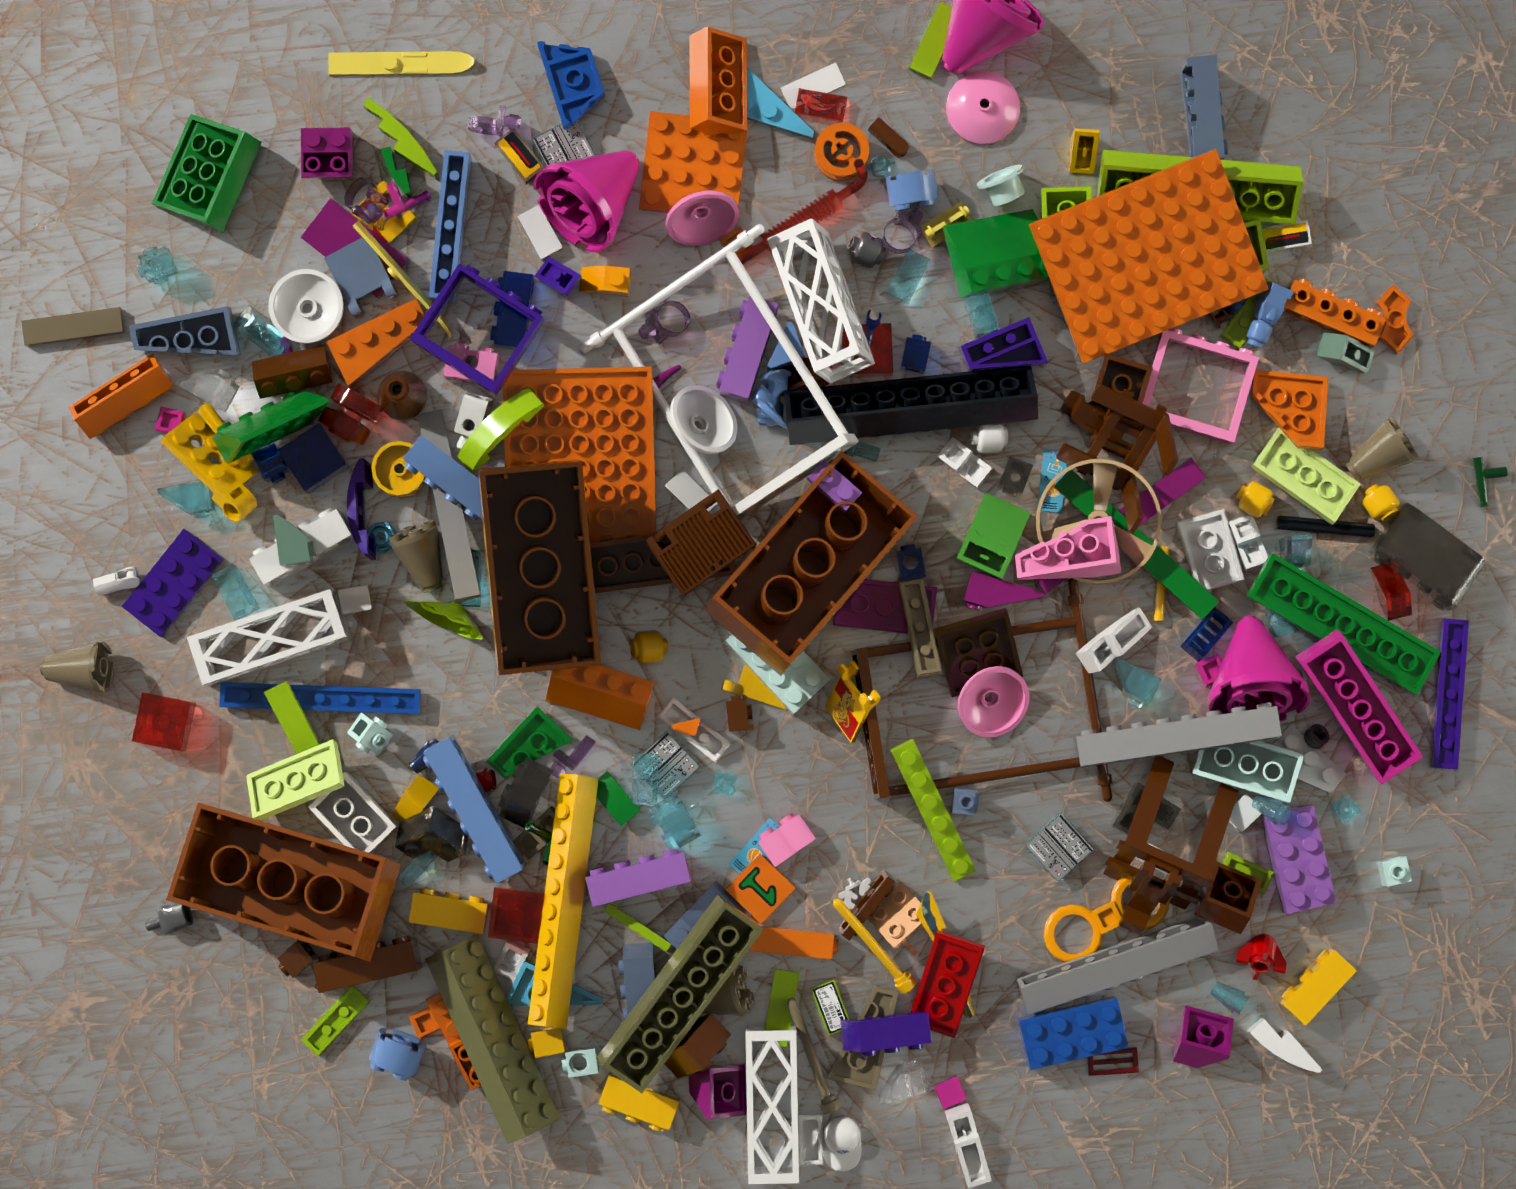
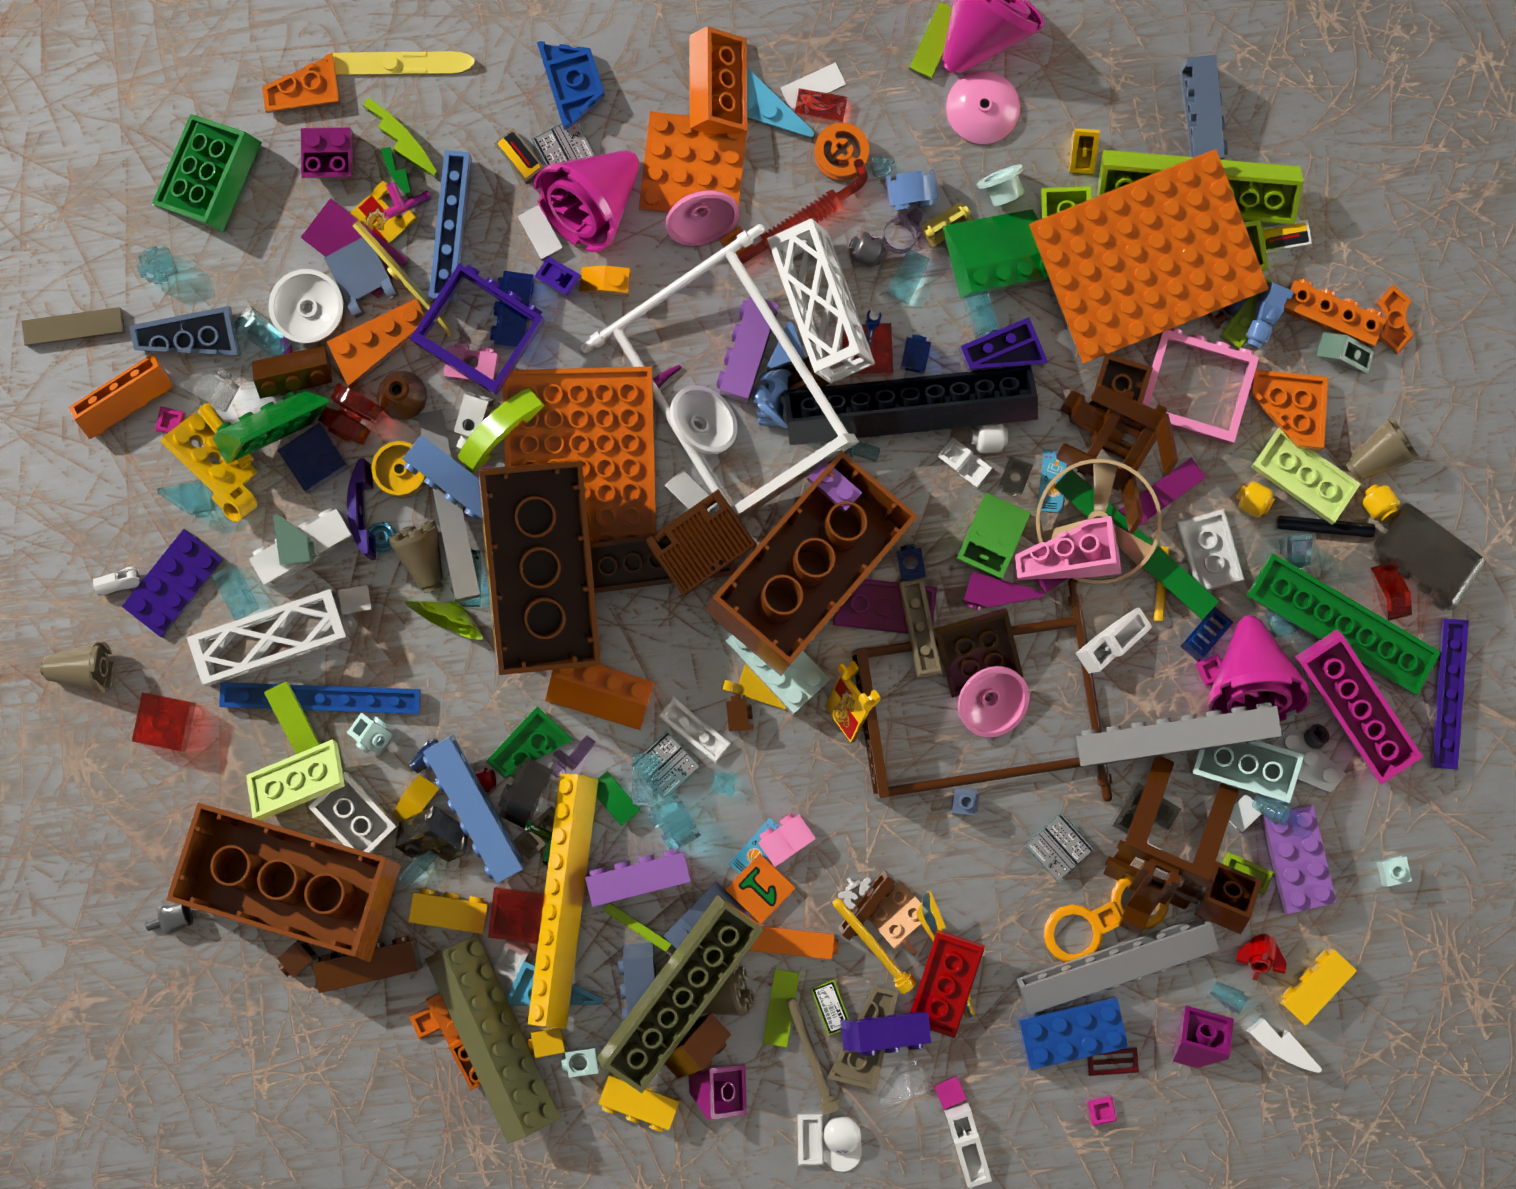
clear blue brick [252,443,290,484] -> none
lime tile [301,985,371,1057] -> none
piece [344,178,390,224] -> none
medium blue brick [369,1028,427,1081] -> none
clear purple piece [467,106,521,136] -> none
yellow head [630,630,668,664] -> none
piece [638,301,690,345] -> none
orange slope [672,718,701,737] -> none
white piece [746,1025,799,1184] -> none
reddish brown bar [868,117,909,158] -> none
lime plate [890,739,976,882] -> none
clear light blue slope [1112,657,1162,709] -> none
white slope [1229,515,1268,572] -> none
clear light blue plate [1331,794,1361,824] -> none
dark green piece [1473,457,1508,507] -> none
none -> orange wing [262,53,340,113]
none -> dark pink tile [1087,1095,1117,1126]

